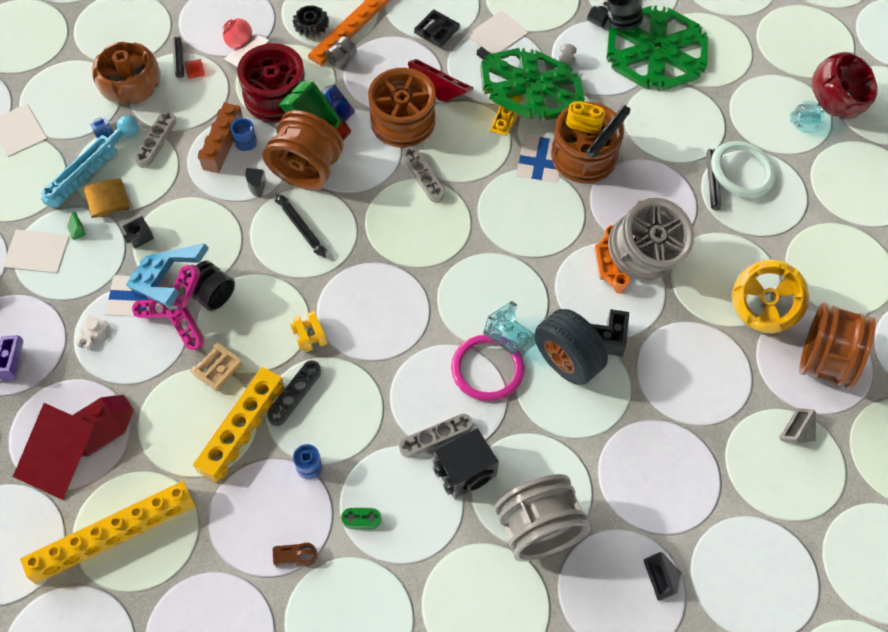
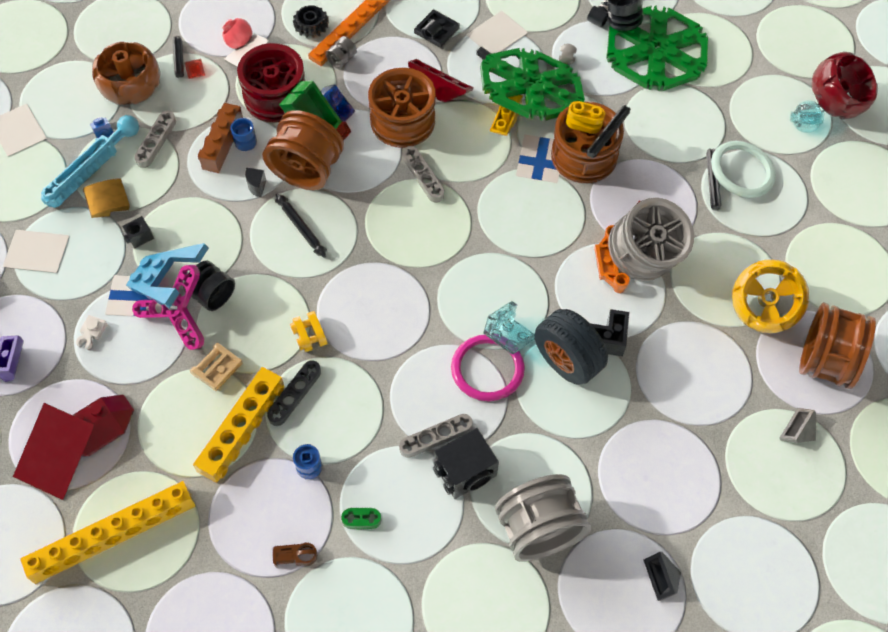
green slope [67,212,85,240] -> none

